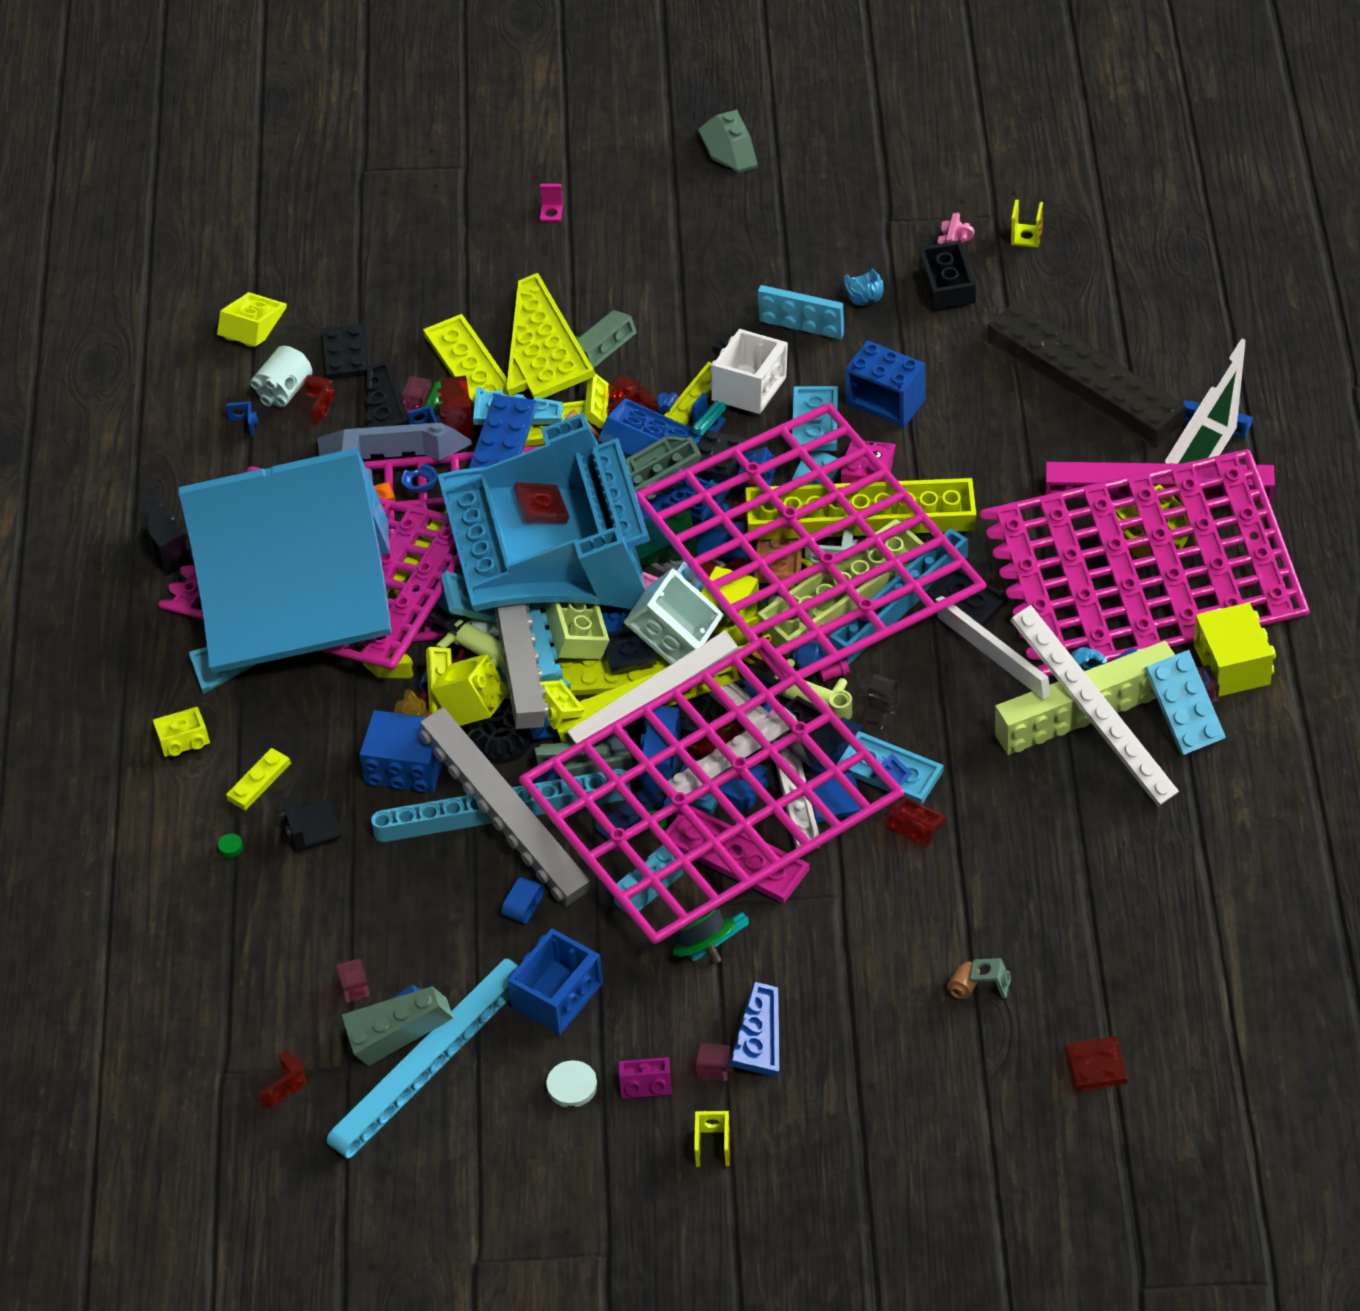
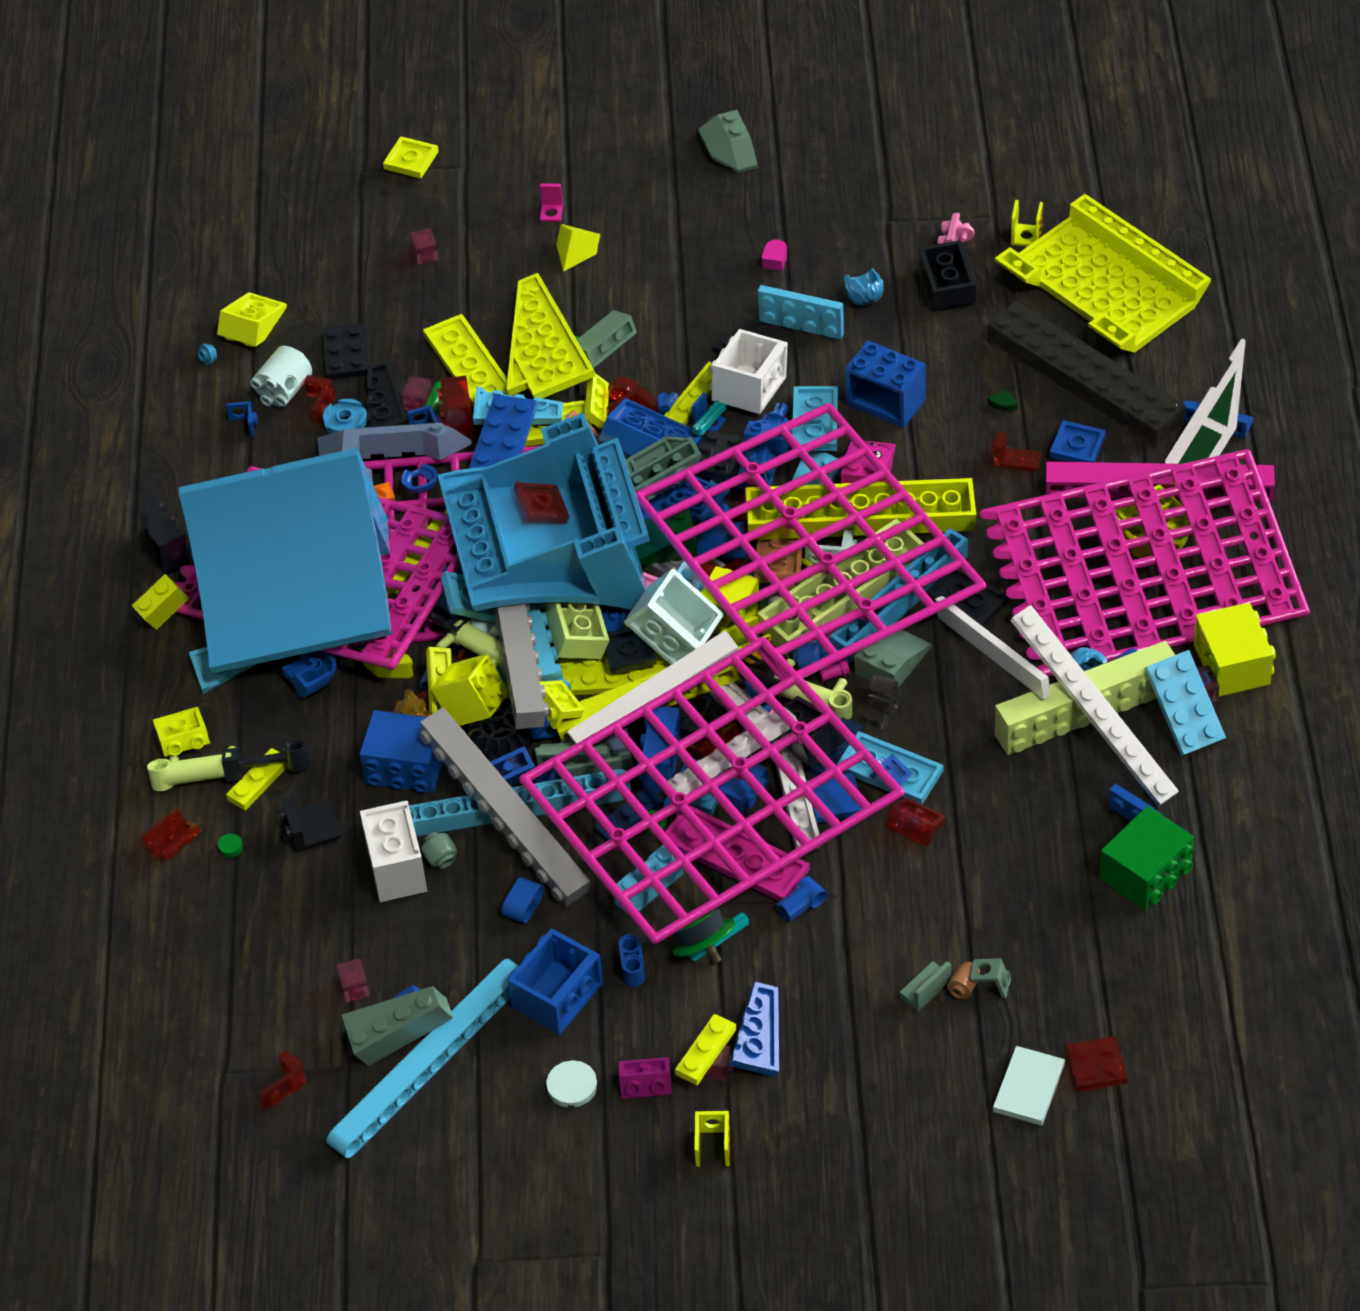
none -> neon yellow brick [132,574,190,630]
none -> clear red bracket [141,808,201,861]
none -> piece [147,739,311,791]
none -> dark azure plate [198,344,217,365]
none -> blue brick [282,650,336,698]
none -> dark azure plate [323,399,367,434]
none -> white container [360,801,428,902]
none -> neon yellow plate [383,136,438,178]
none -> clear pink brick [410,228,439,265]
none -> sand green head [421,832,458,869]
none -> blue brick [490,746,535,786]
none -> neon yellow slope [556,224,601,272]
none -> blue beam [619,934,645,987]
none -> neon yellow plate [675,1014,736,1085]
none -> blue brick [743,403,792,457]
none -> dark pink piece [762,240,787,271]
none -> blue piece [776,876,827,922]
none -> sand green slope [854,630,932,693]
none -> sand green panel [900,961,951,1011]
none -> dark green tile [988,389,1018,410]
none -> clear red bracket [991,431,1042,471]
none -> light aqua tile [993,1046,1065,1126]
none -> neon yellow slope [995,194,1211,353]
none -> blue plate [1050,420,1106,463]
none -> green container [1100,806,1195,911]
none -> blue bracket [1108,783,1161,821]

